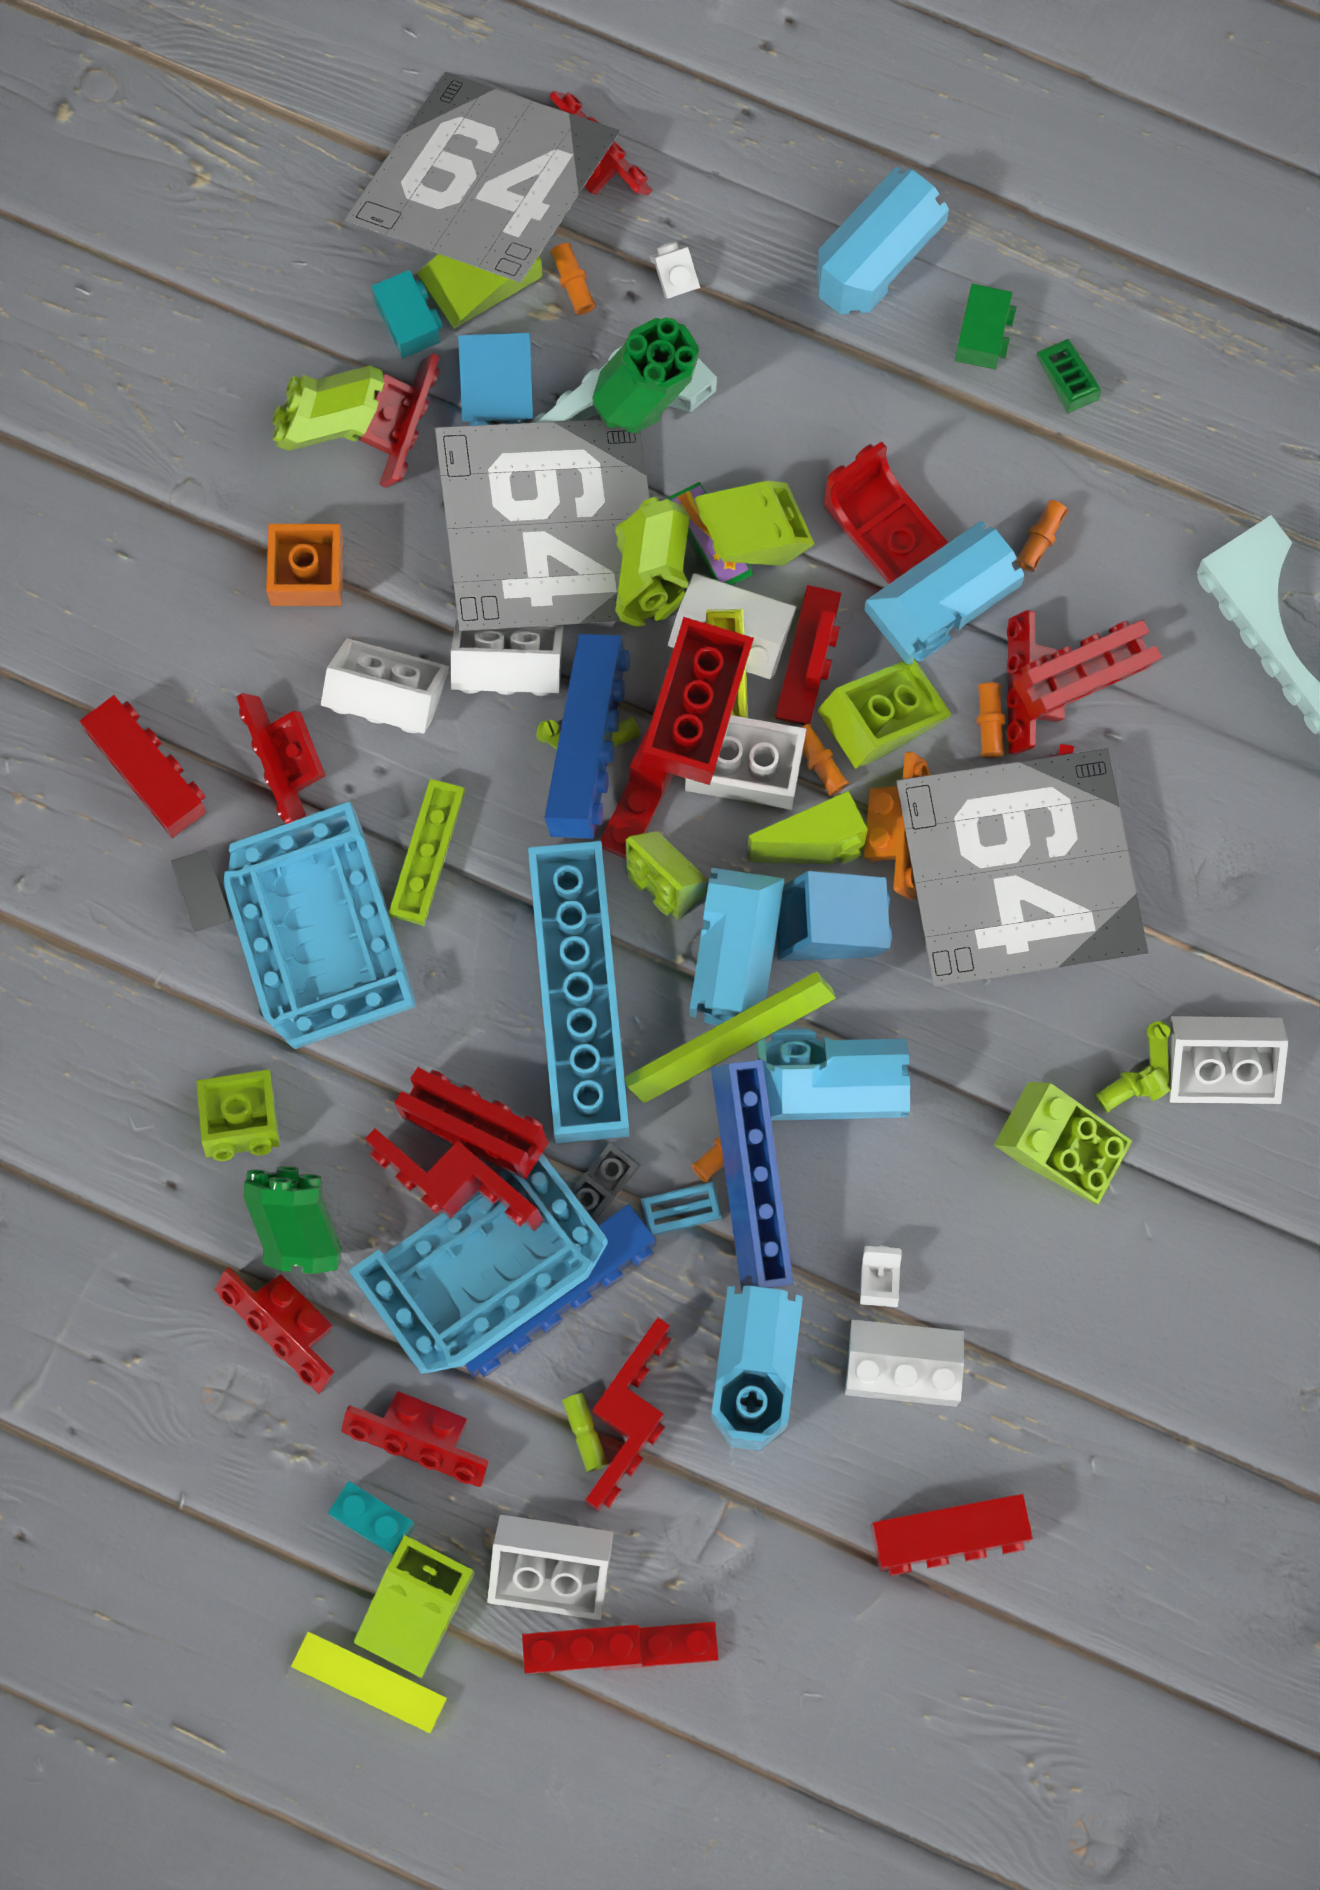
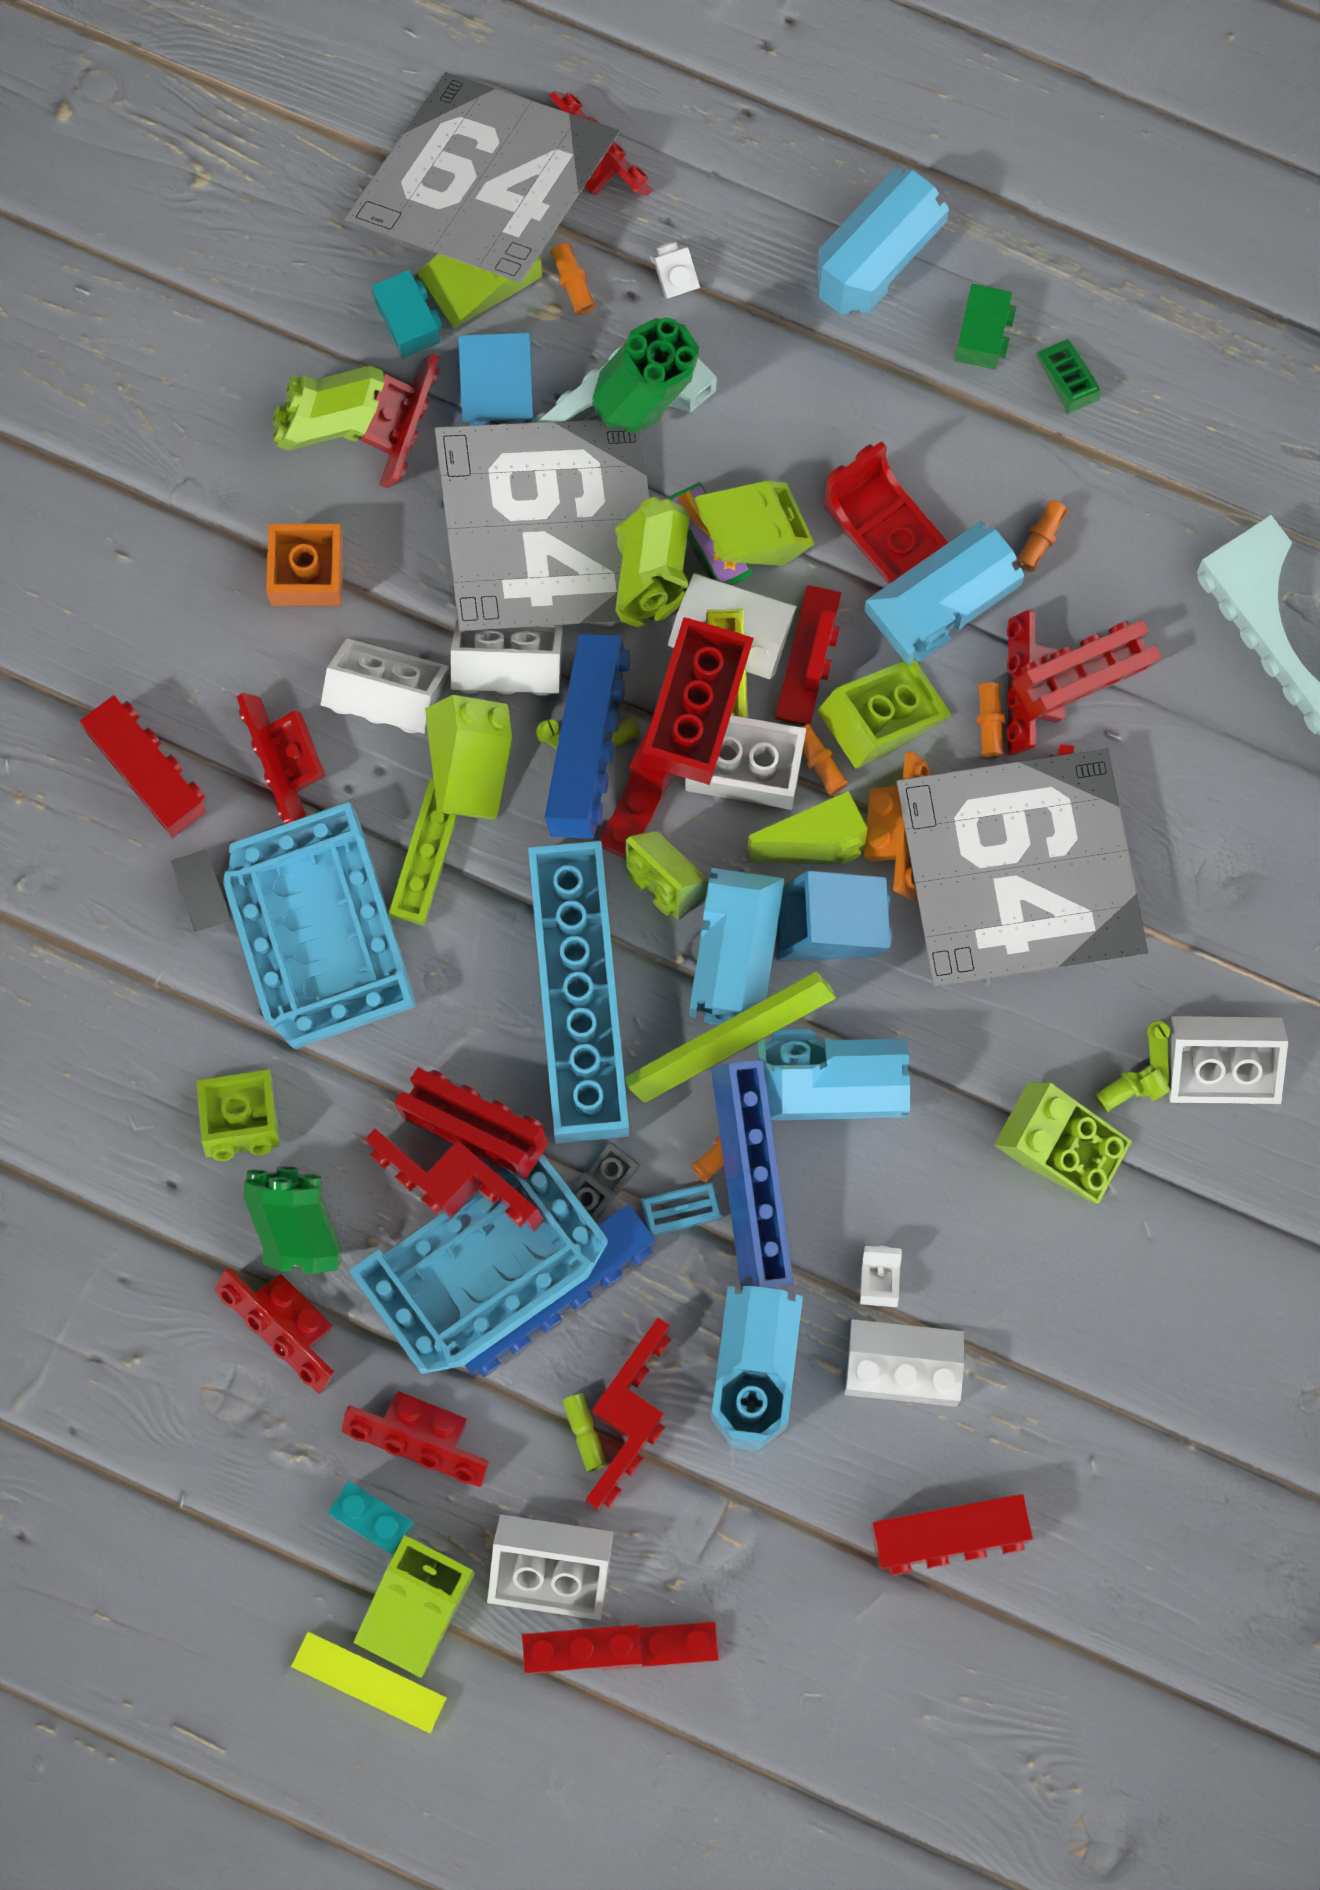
none -> lime slope [425,695,512,820]

